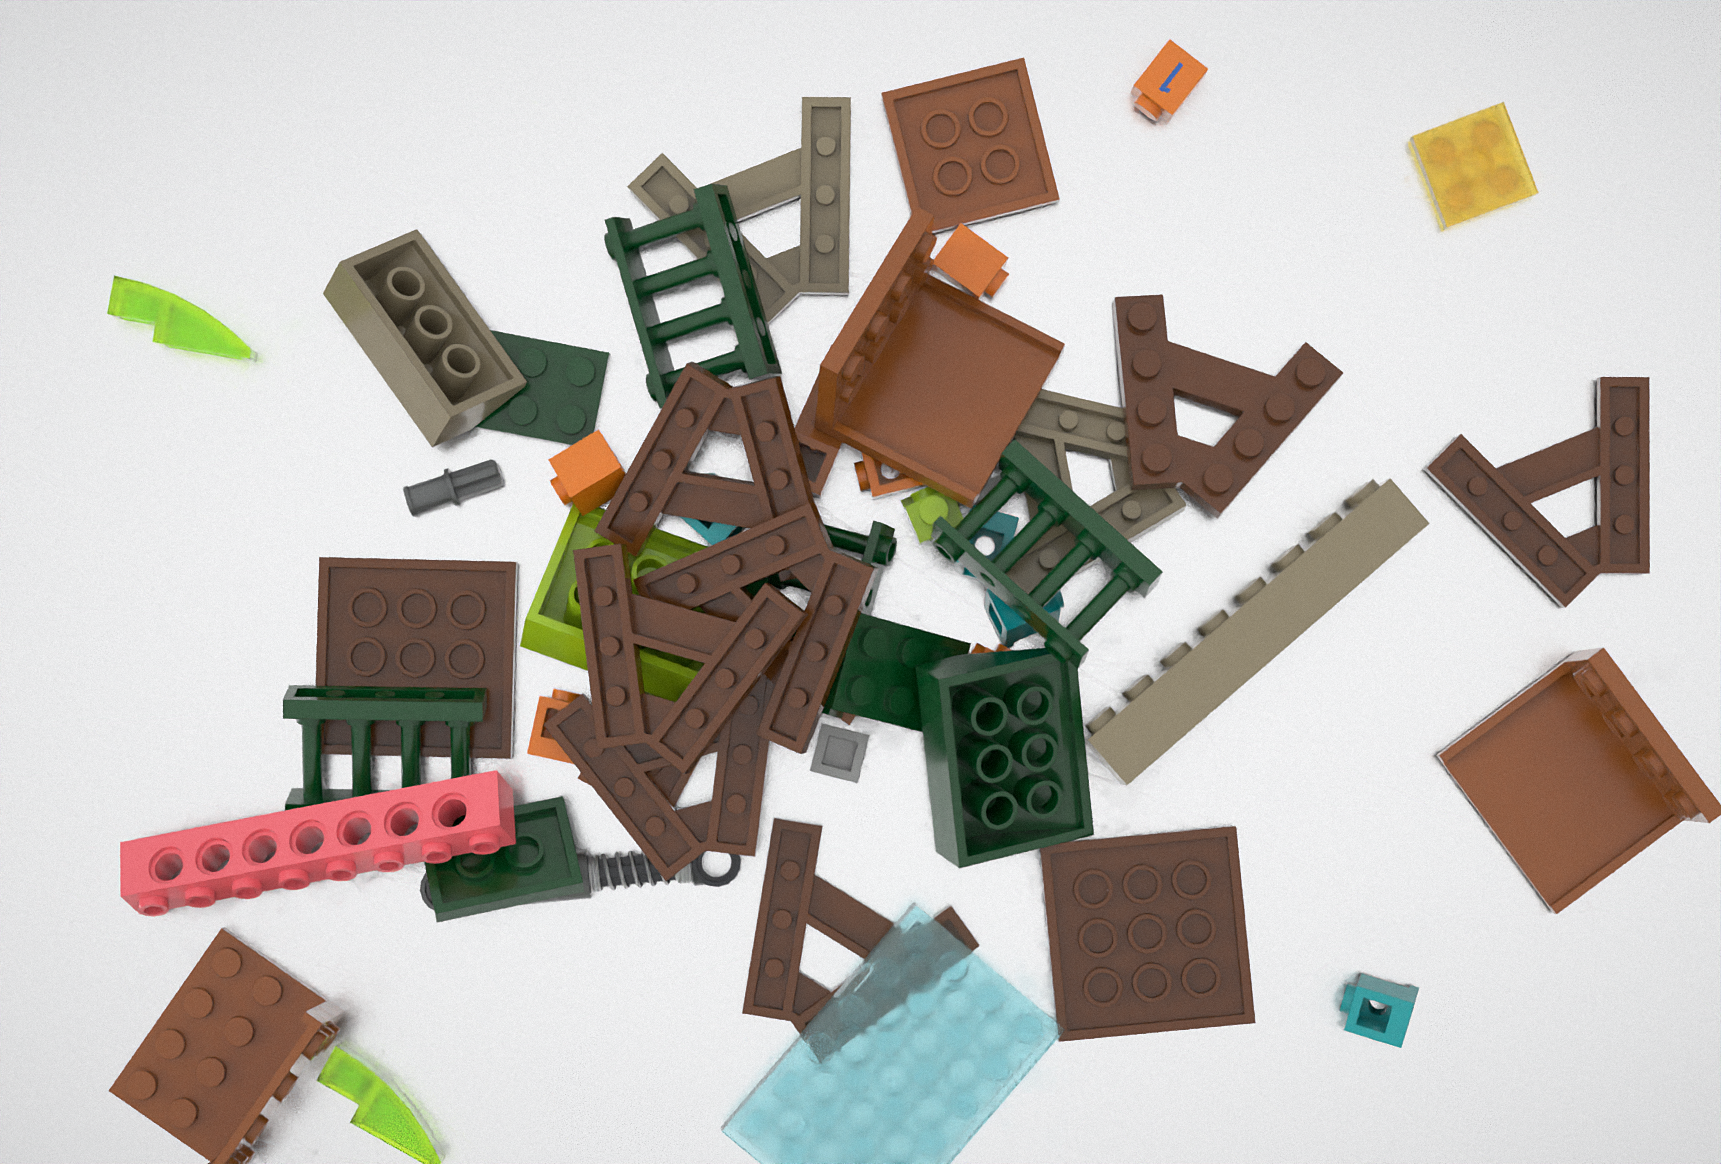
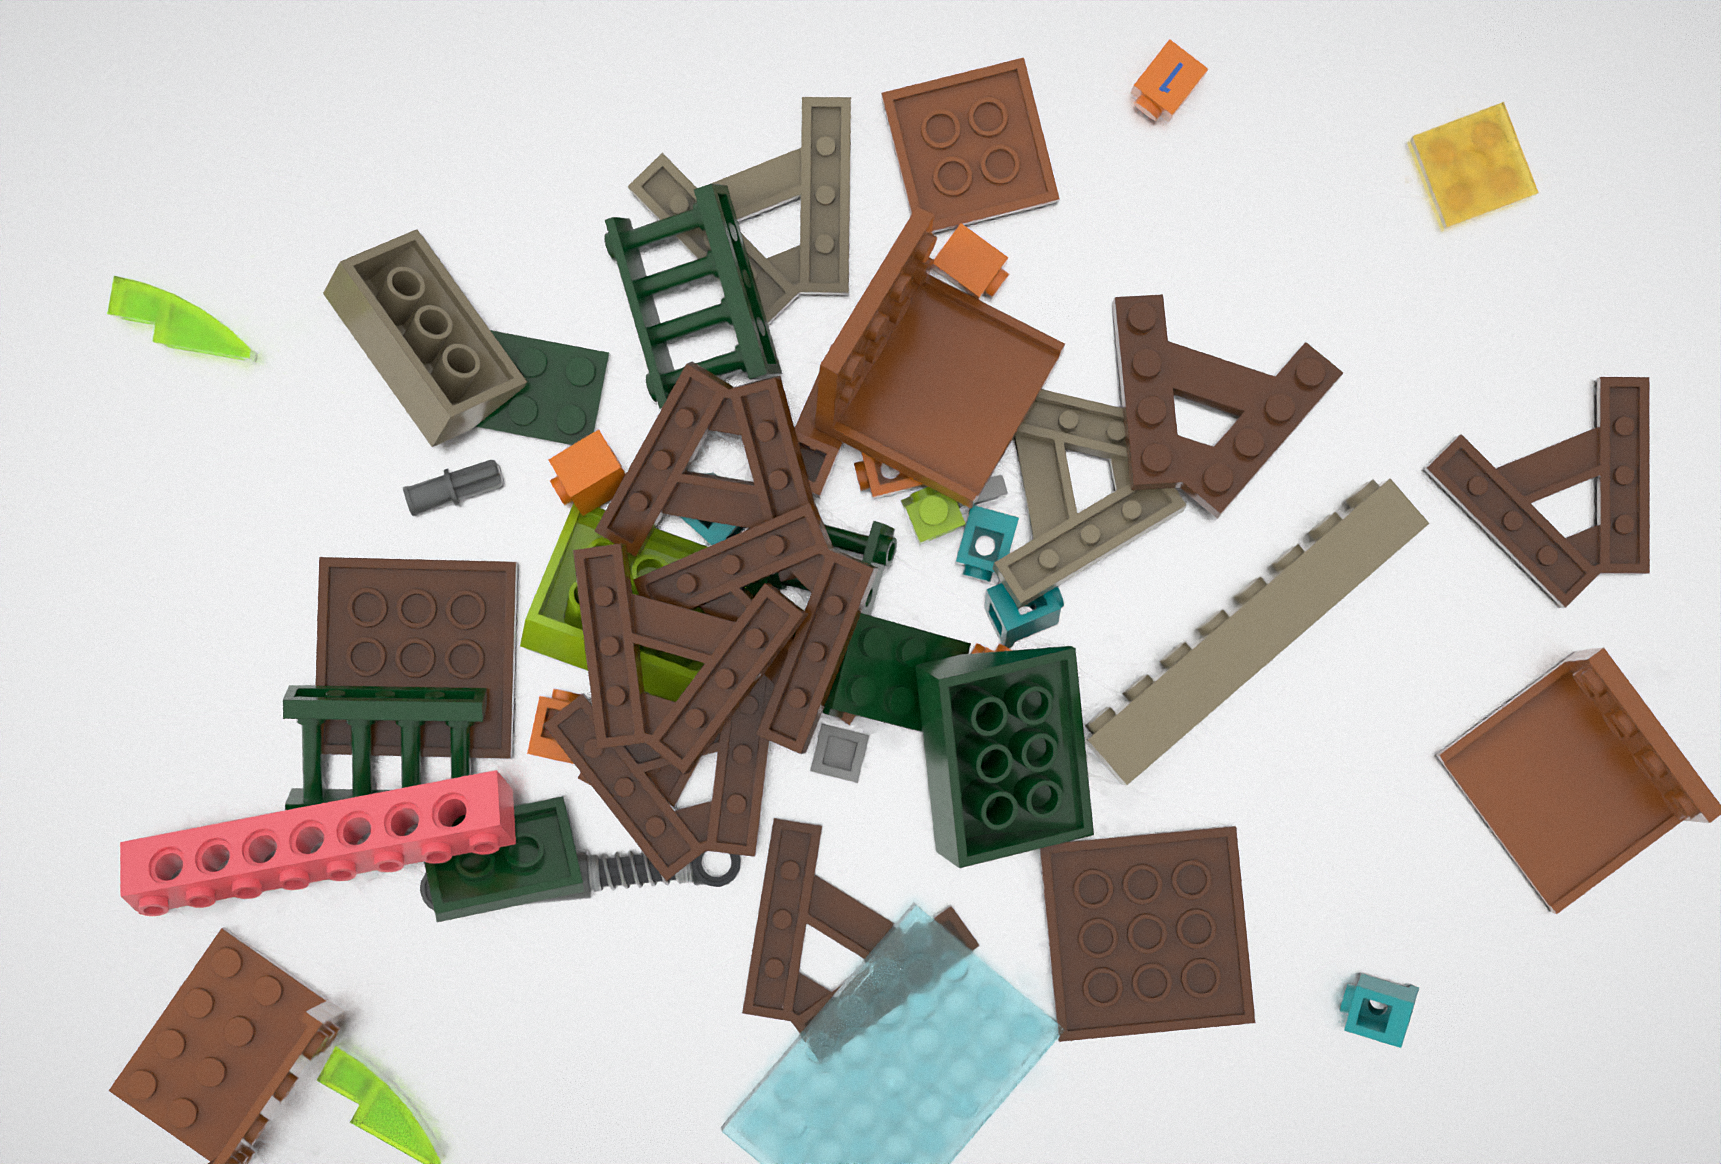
dark green fence [931,439,1163,669] -> none

